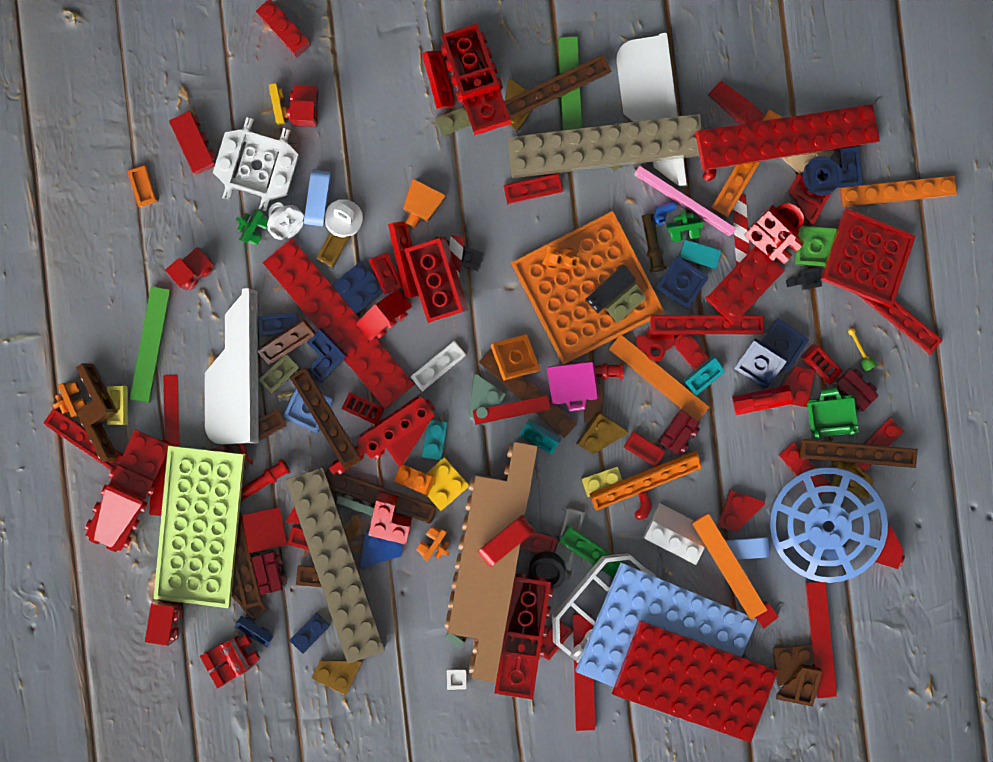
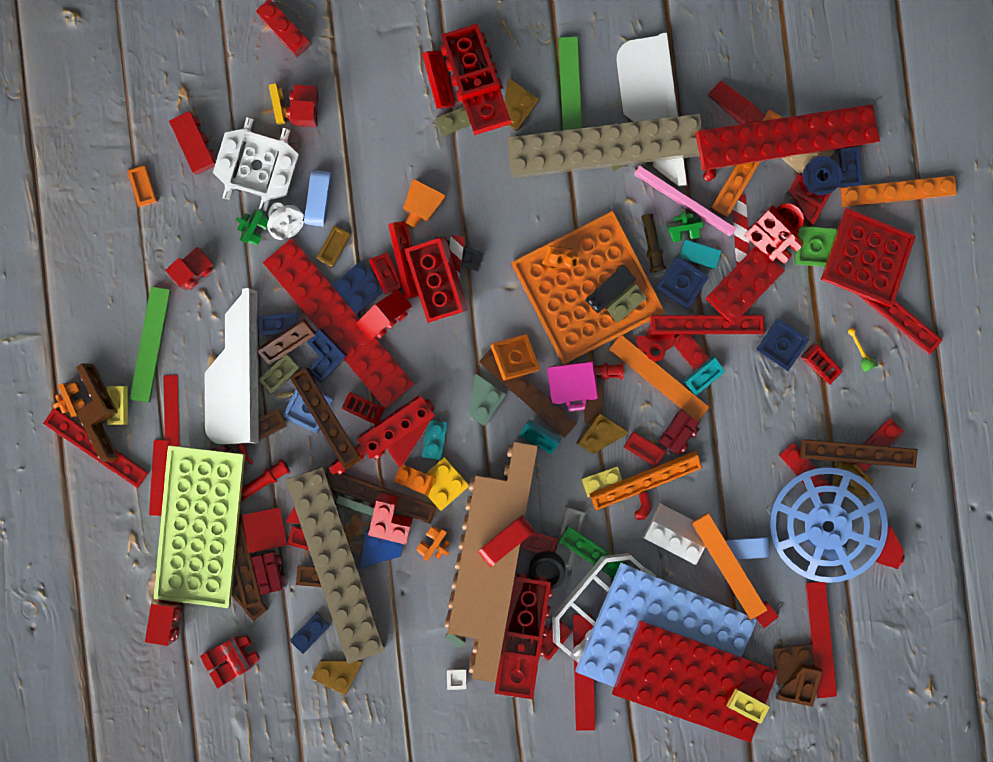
red wedge [84,429,171,552] -> none
dark blue plate [235,616,274,647] -> none
white tile [324,200,363,237] -> none
white tile [411,340,467,392] -> none
red sticker [473,396,550,425] -> none
red tile [503,173,563,205] -> none
reddish brown plate [504,55,612,120] -> none
blue arm [654,201,676,225] -> none
red wing [717,490,765,532] -> none
red piece [732,385,793,415] -> none
plate [734,338,788,389] -> none
red wing [780,367,814,408] -> none
black plate [786,267,822,290] -> none
green piece [807,387,859,438] -> none
dark red brick [833,368,879,412] -> none
none -> light yellow plate [726,688,770,724]

